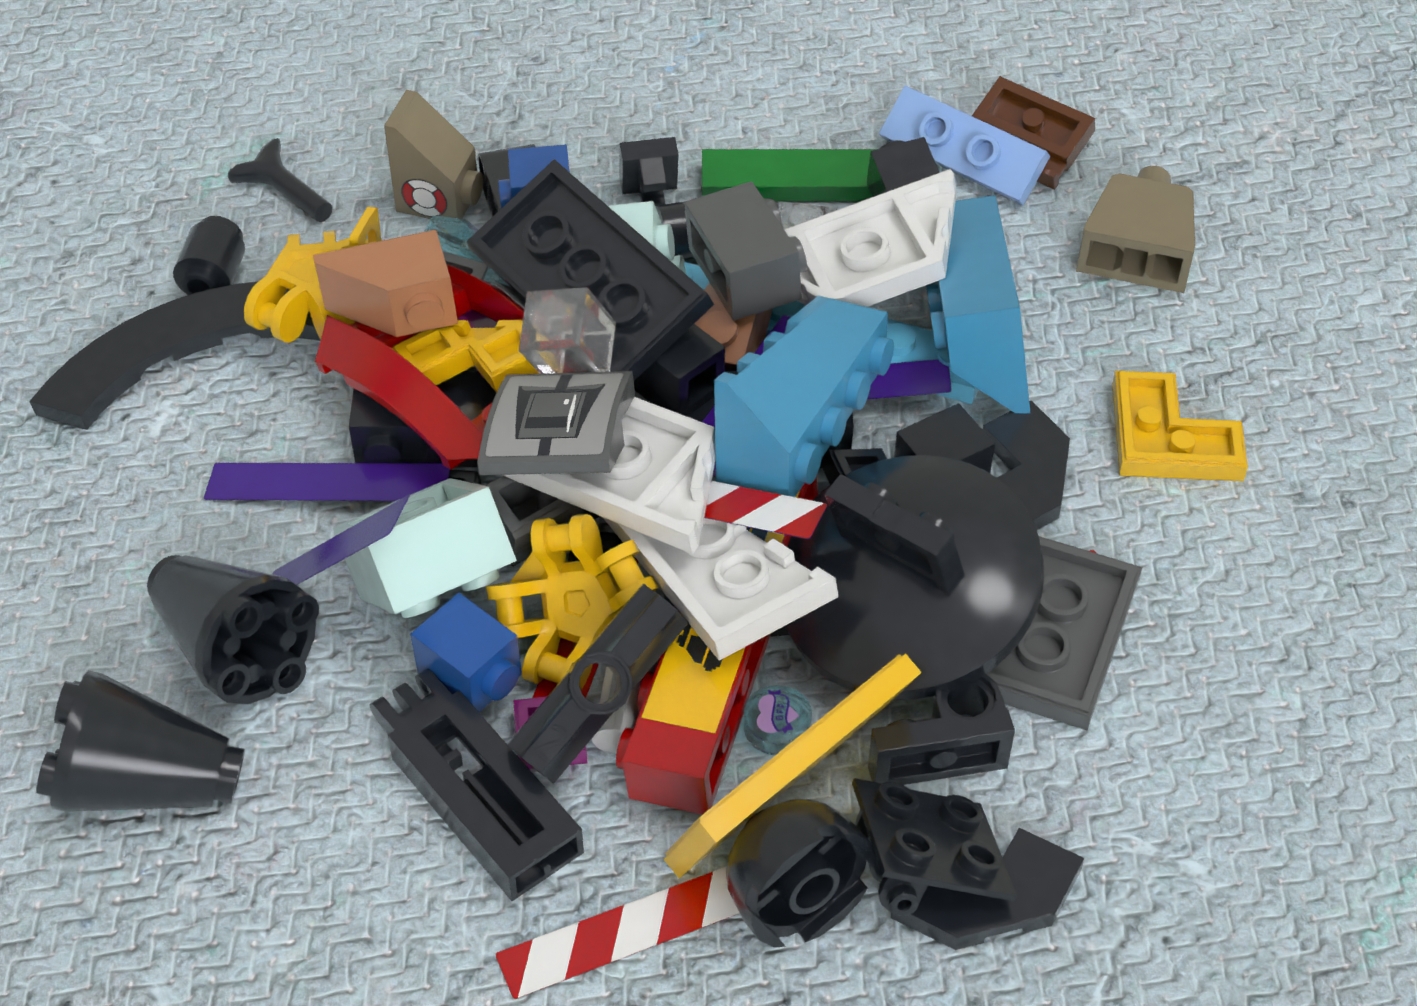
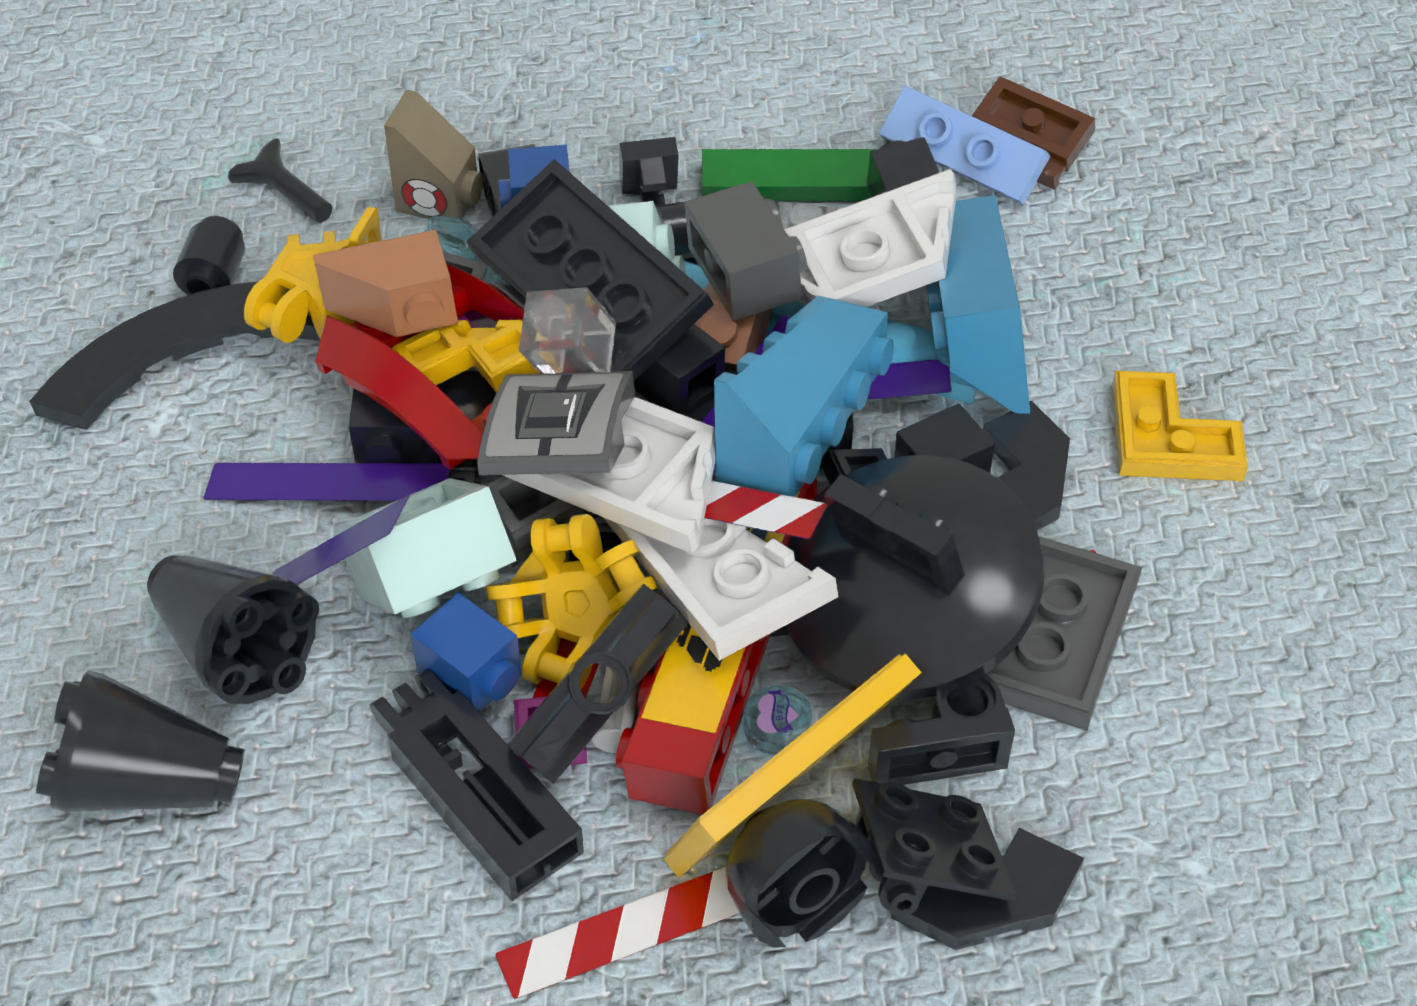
dark tan torso [1076,166,1195,293] -> none

